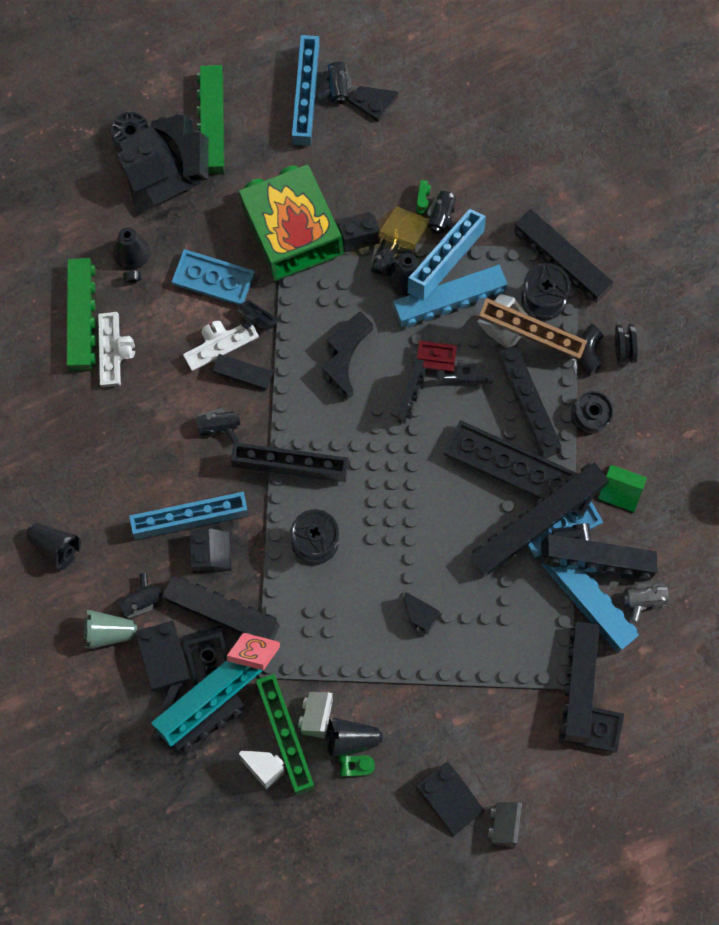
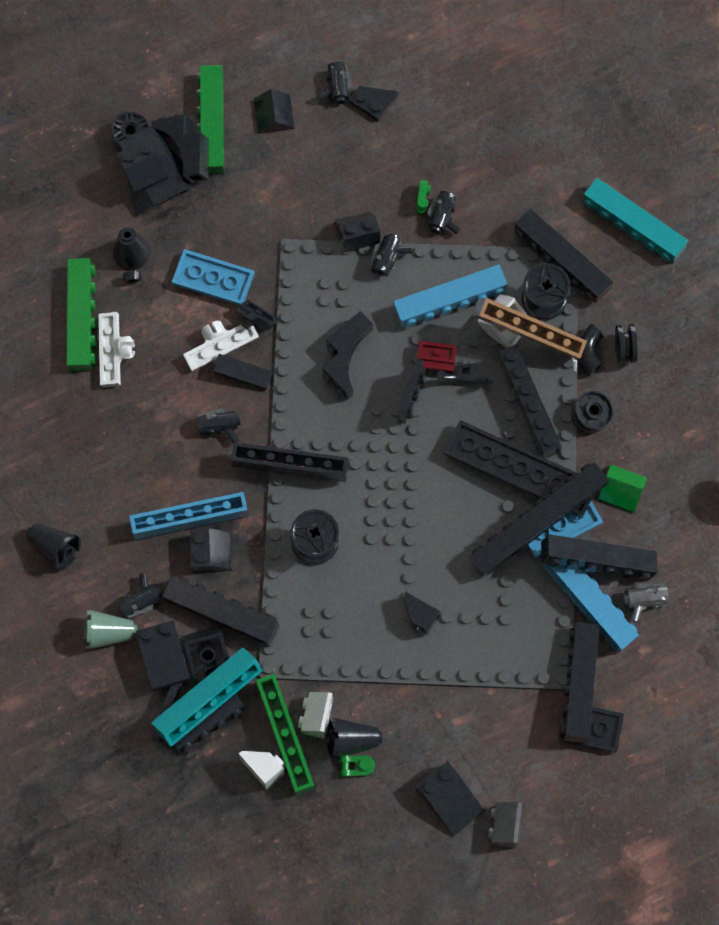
coral tile [227,633,280,670] -> none
green brick [239,165,344,281] -> none
dark azure brick [292,35,320,146] -> none
clear yellow tile [378,206,430,250] -> none
black cone [389,253,420,296] -> none
dark azure brick [408,209,486,301] -> none
black piece [552,523,591,541] -> none
none -> black slope [254,89,295,133]
none -> teal brick [582,178,688,263]

